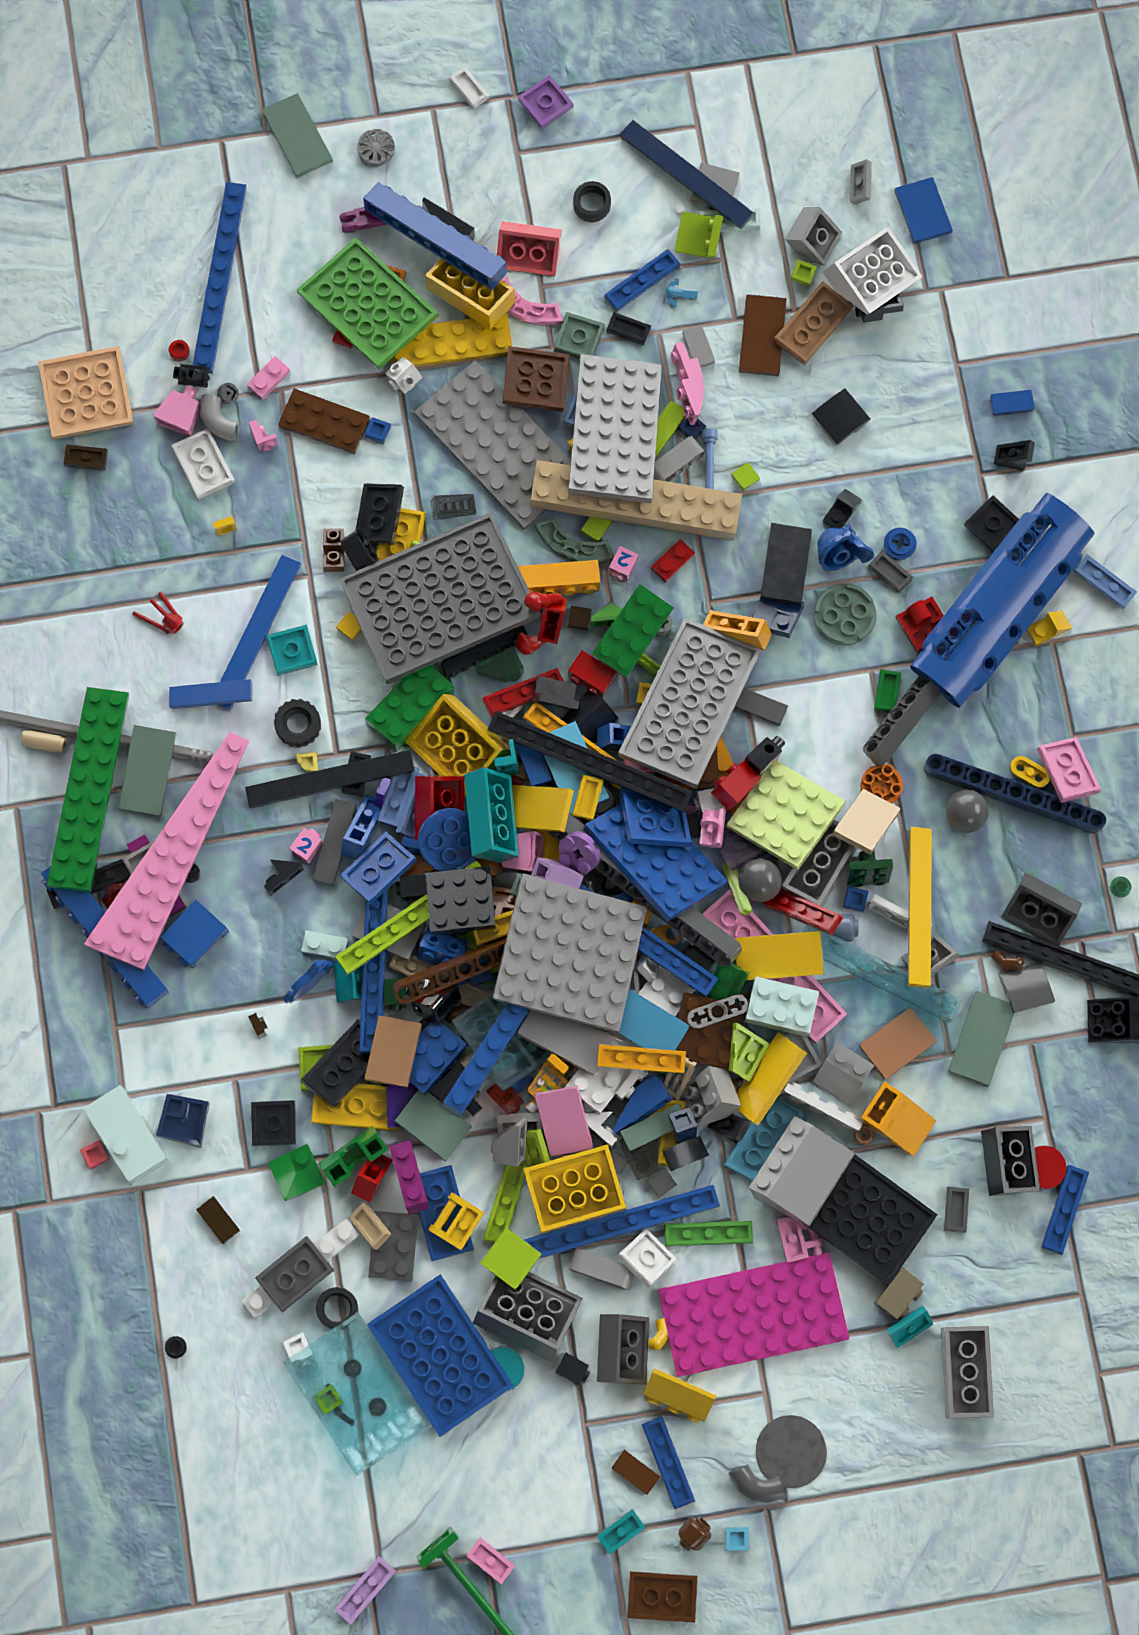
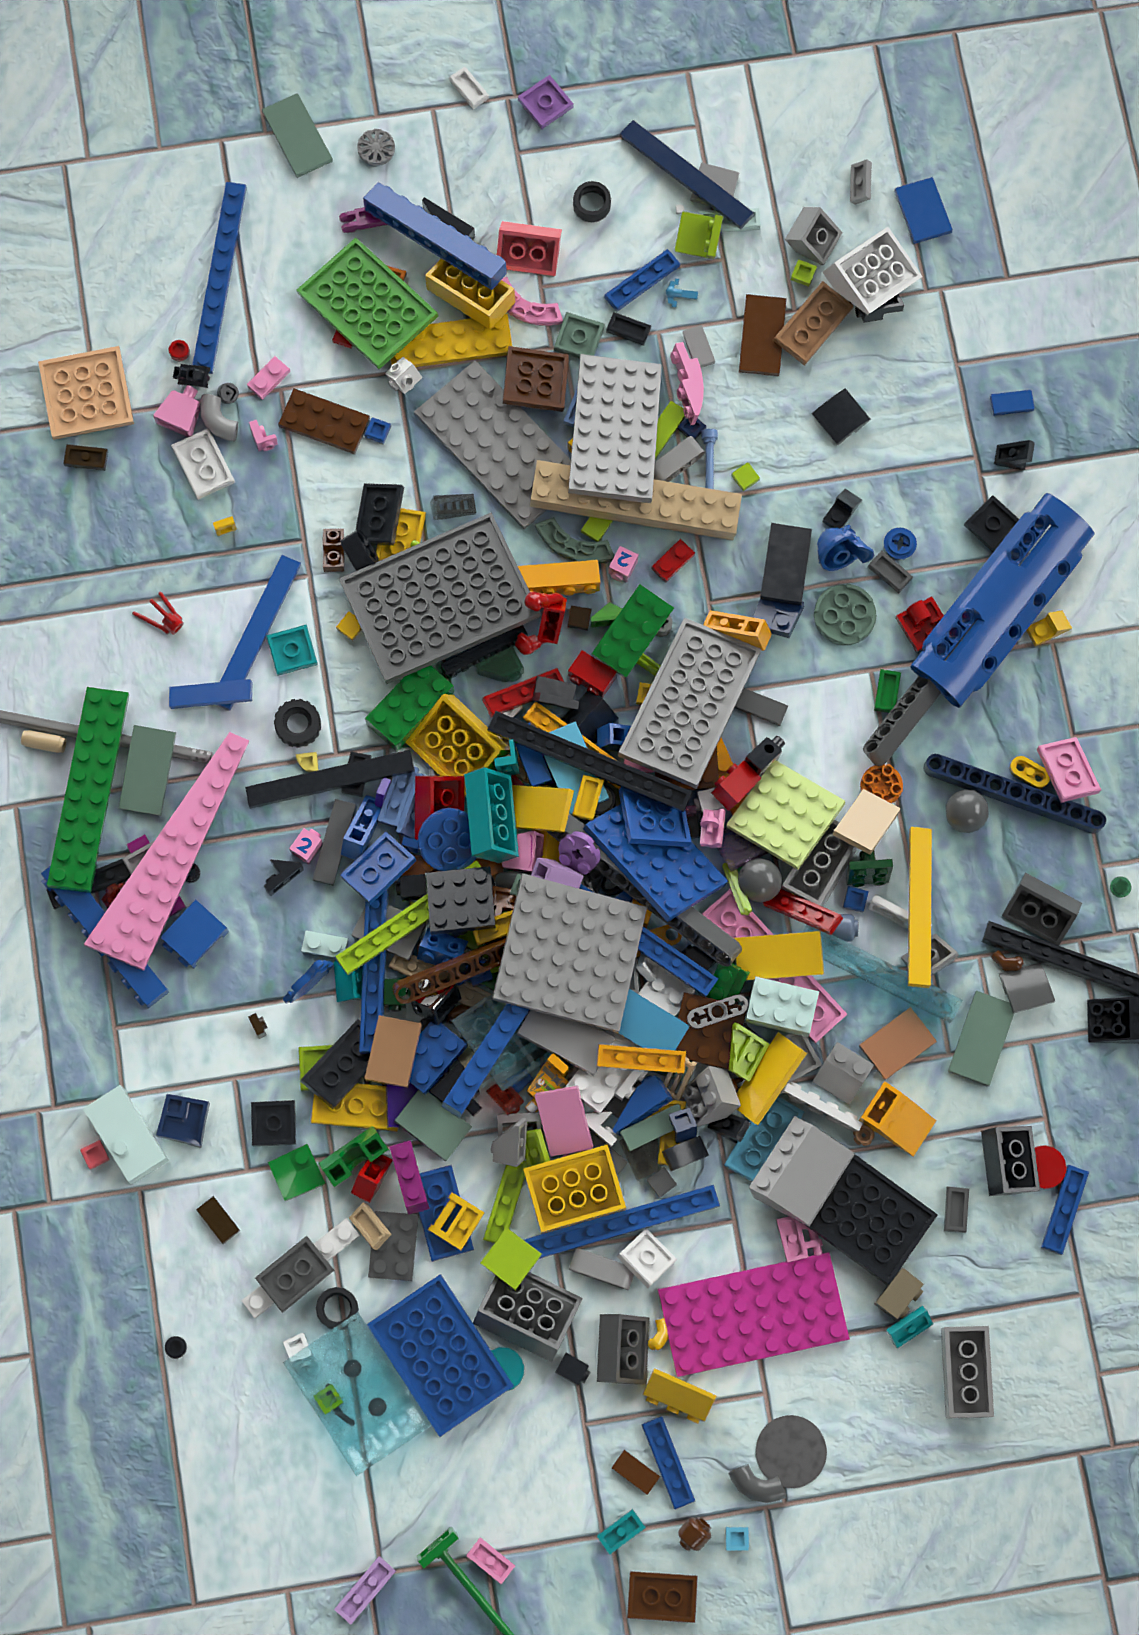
bright green tile [664,1221,753,1247] -> none
medium blue plate [1074,554,1137,609] -> none

